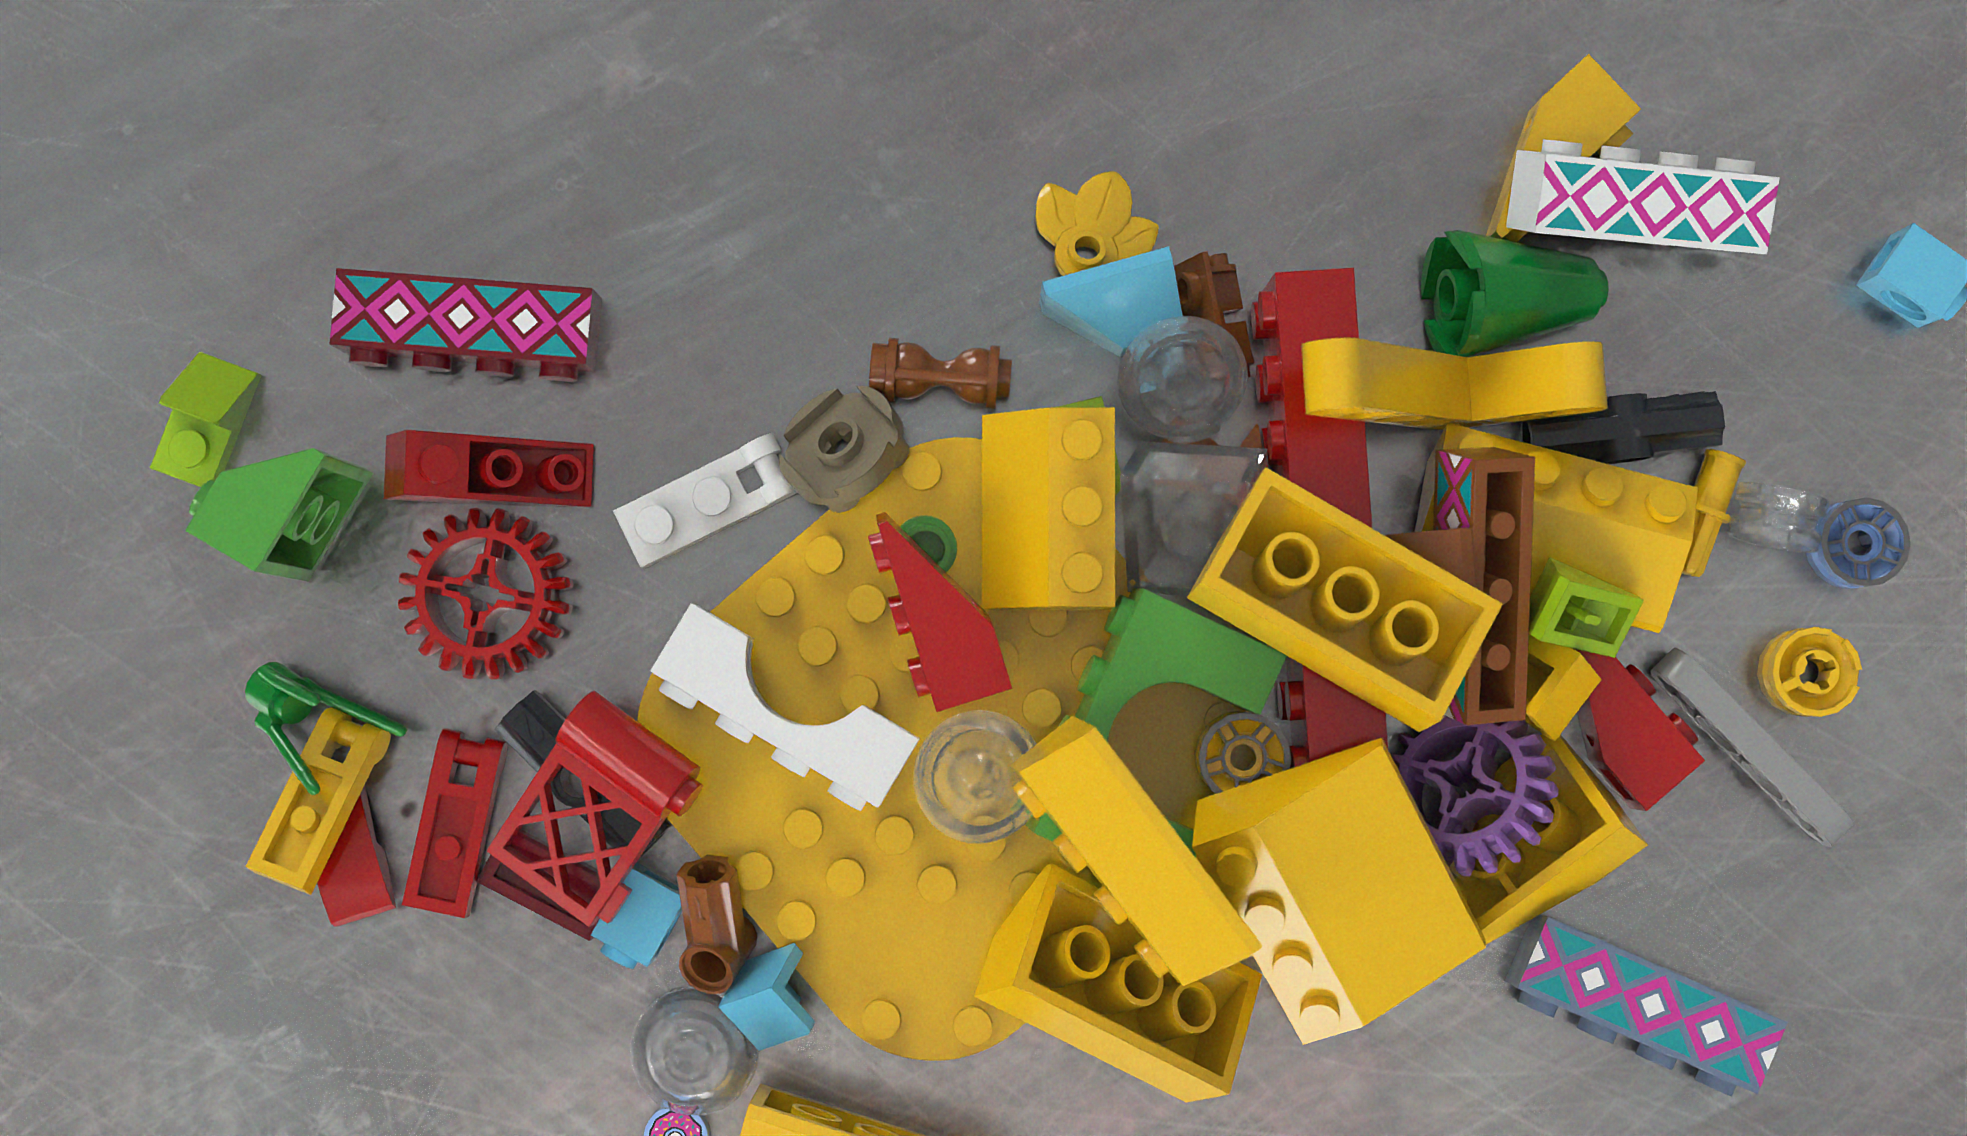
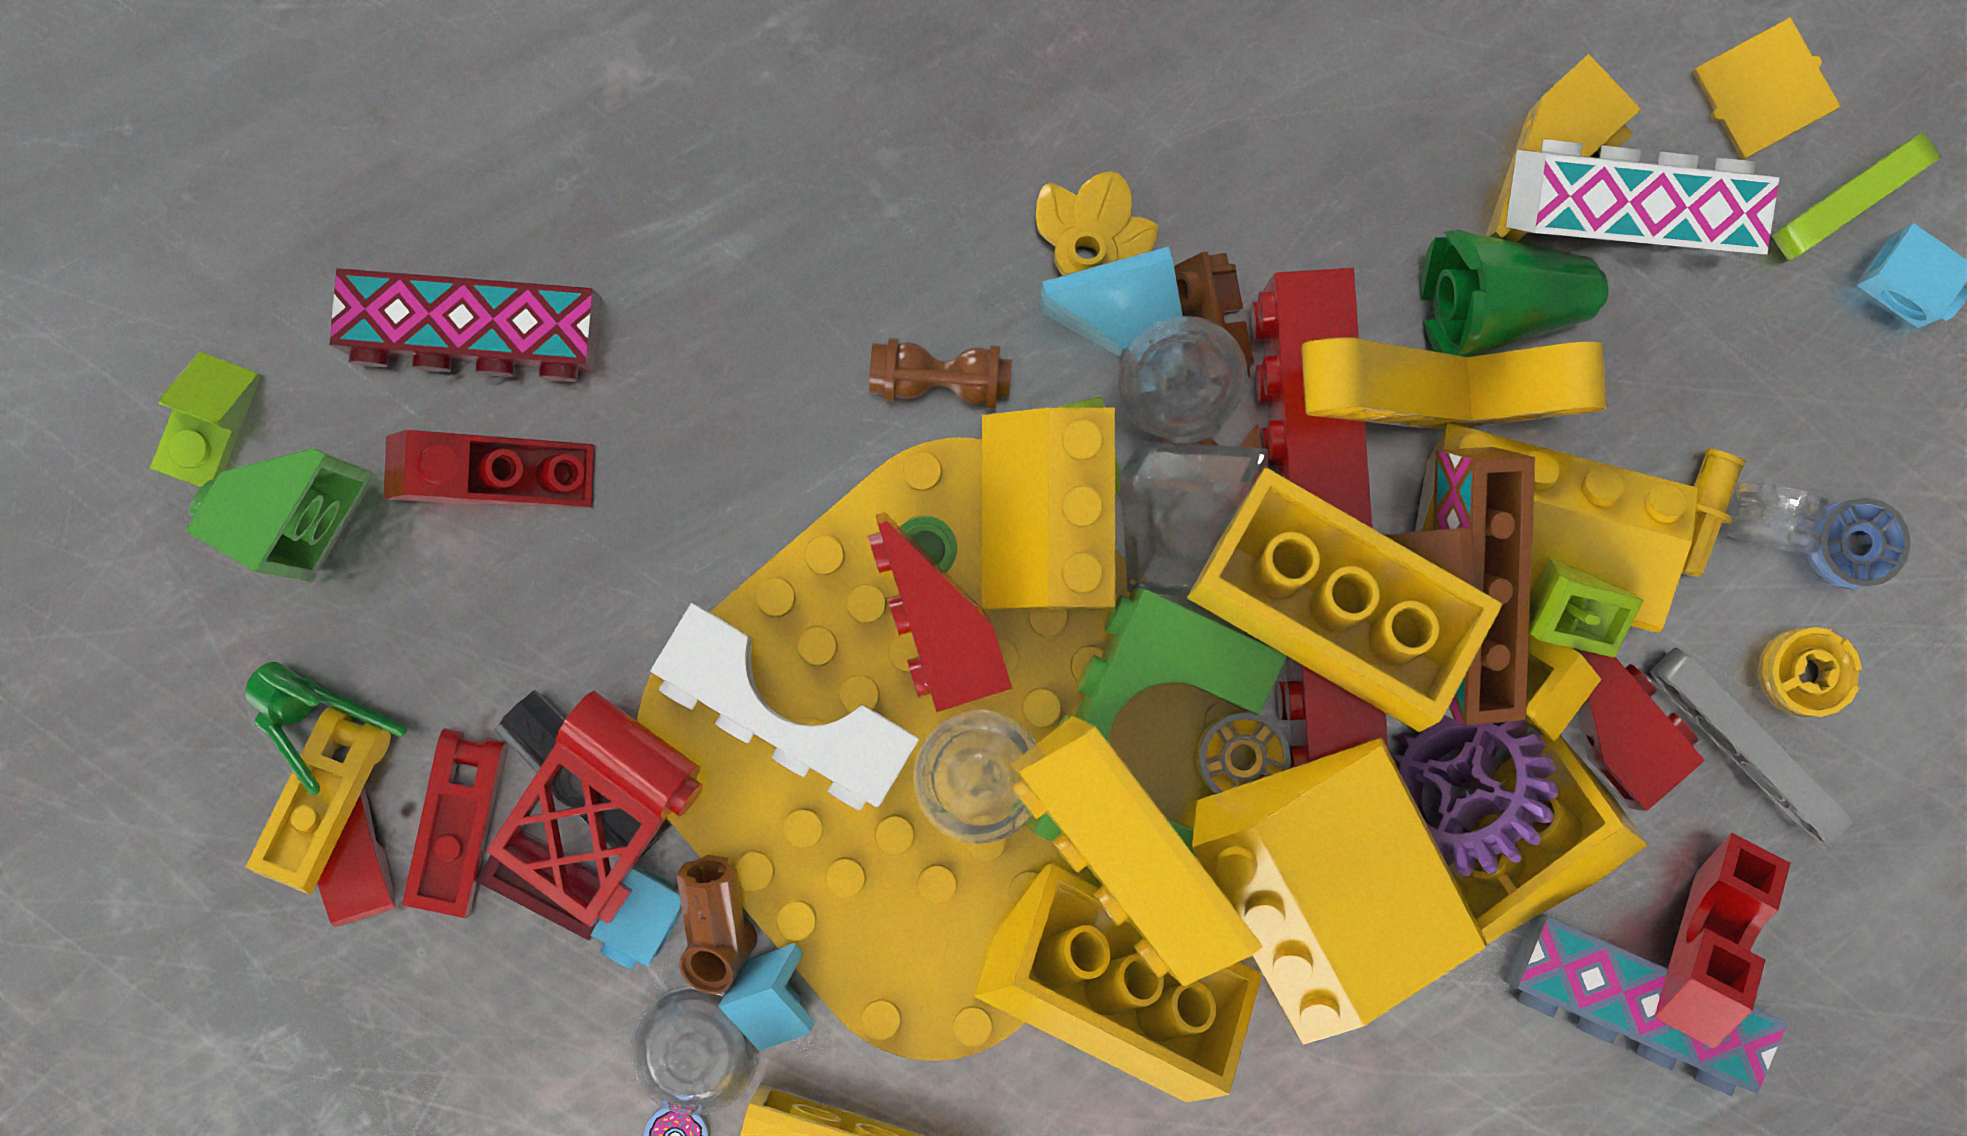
red gear [398,508,573,680] -> none
white plate [613,433,797,569] -> none
dark tan plate [779,386,909,513] -> none
black piece [1520,391,1725,464] -> none
none -> red arch [1654,833,1791,1049]
none -> yellow piece [1692,17,1841,160]
none -> lime beam [1771,131,1942,261]

